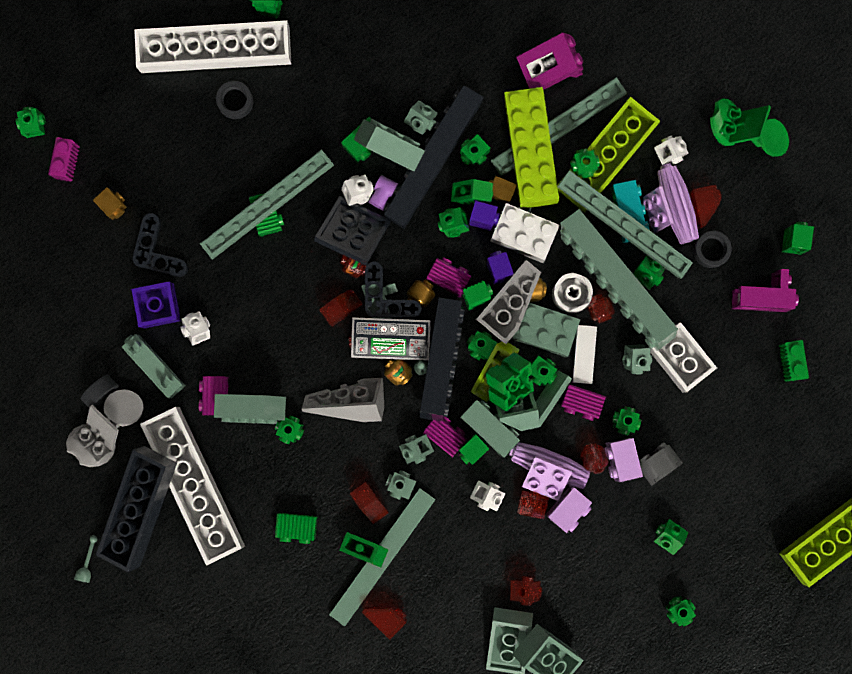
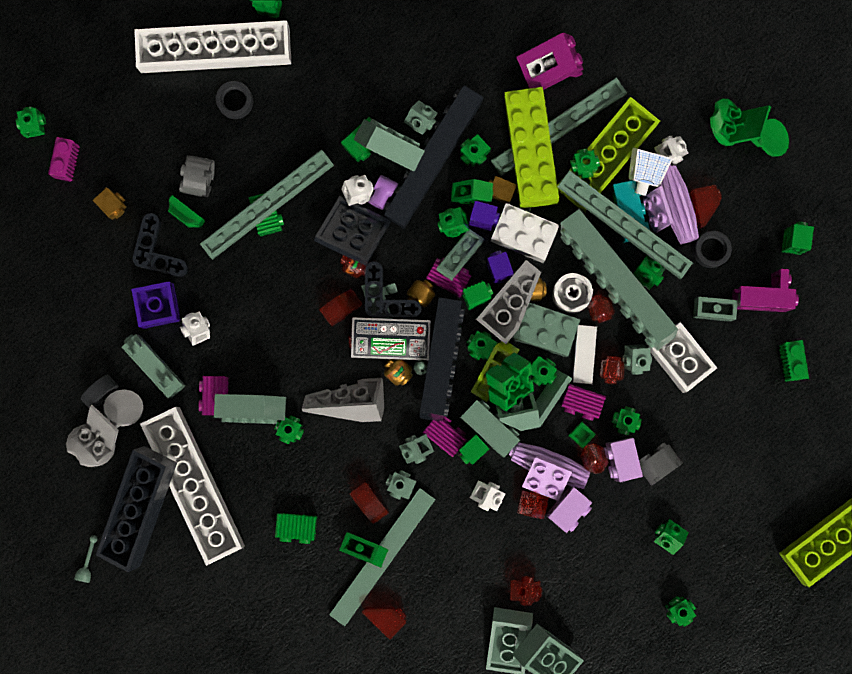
none -> green slope [168,195,205,227]
none -> dark grey brick [180,155,215,197]
none -> sand green tile [436,229,484,281]
none -> green tile [568,421,596,449]
none -> clear red head [599,356,625,384]
none -> white torso [629,148,672,196]
none -> sand green brick [693,297,738,321]

